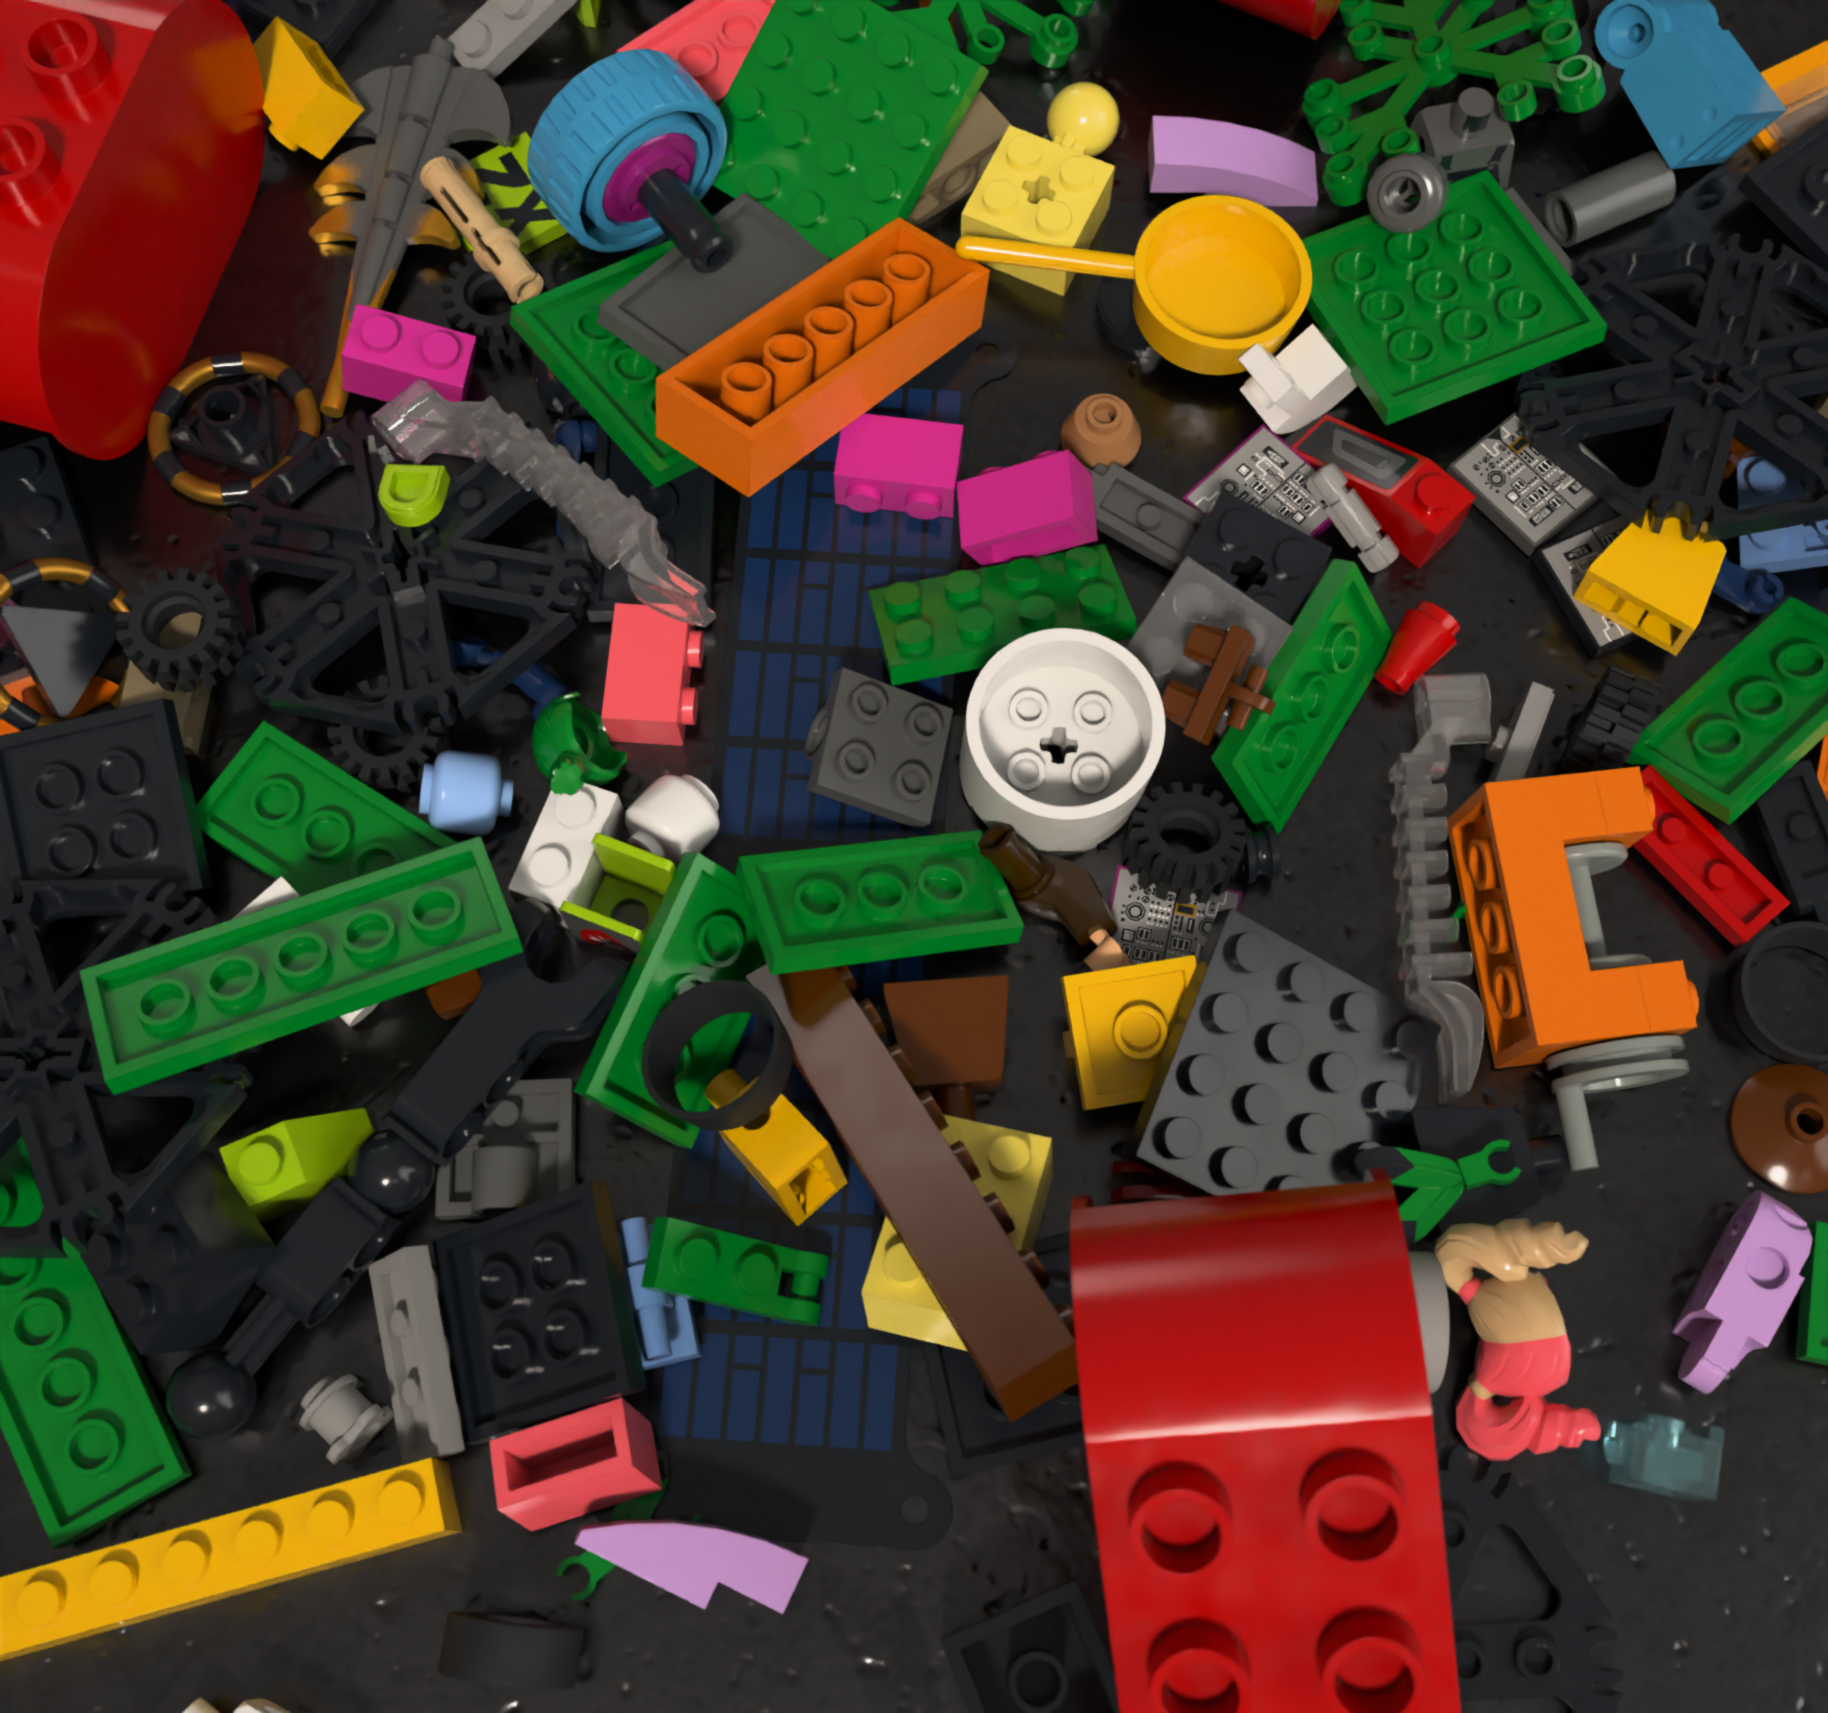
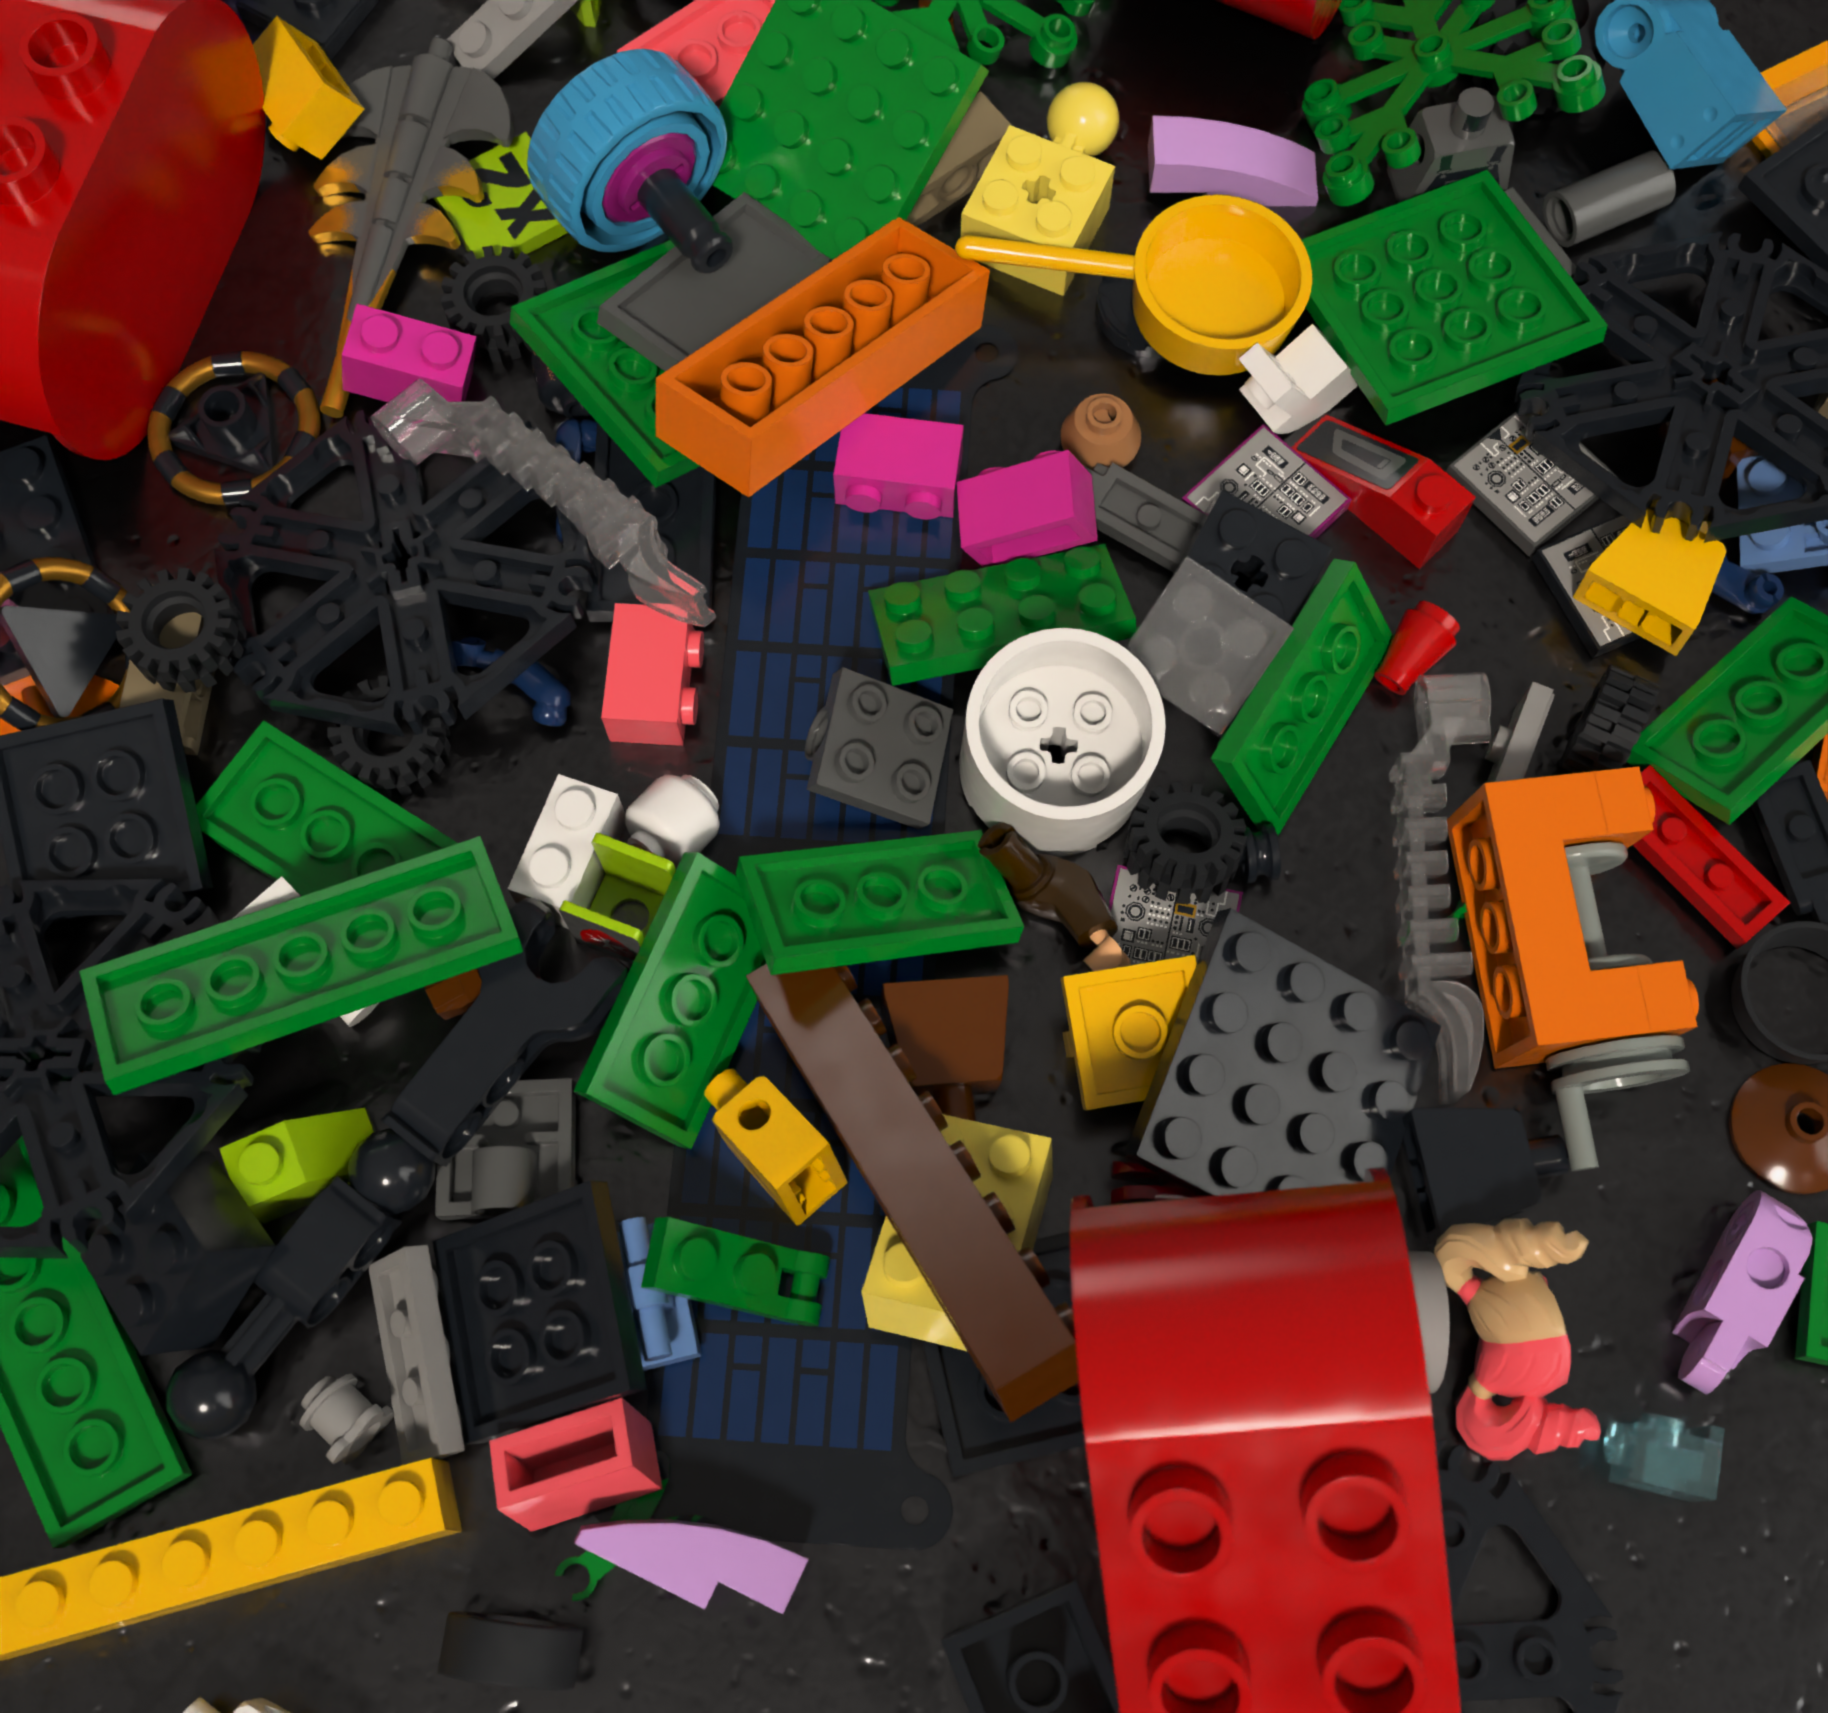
lime tile [378,464,451,527] -> none
light blue head [418,750,514,836] -> none
tan pin [420,156,544,304] -> none
green hair [531,691,628,795] -> none
black tyre [641,980,793,1131] -> none
reddish brown hips [1162,623,1276,746] -> none
light grey axle [1306,463,1399,573] -> none
green piece [1354,1140,1522,1248] -> none
dark grey head [1367,151,1450,234] -> none

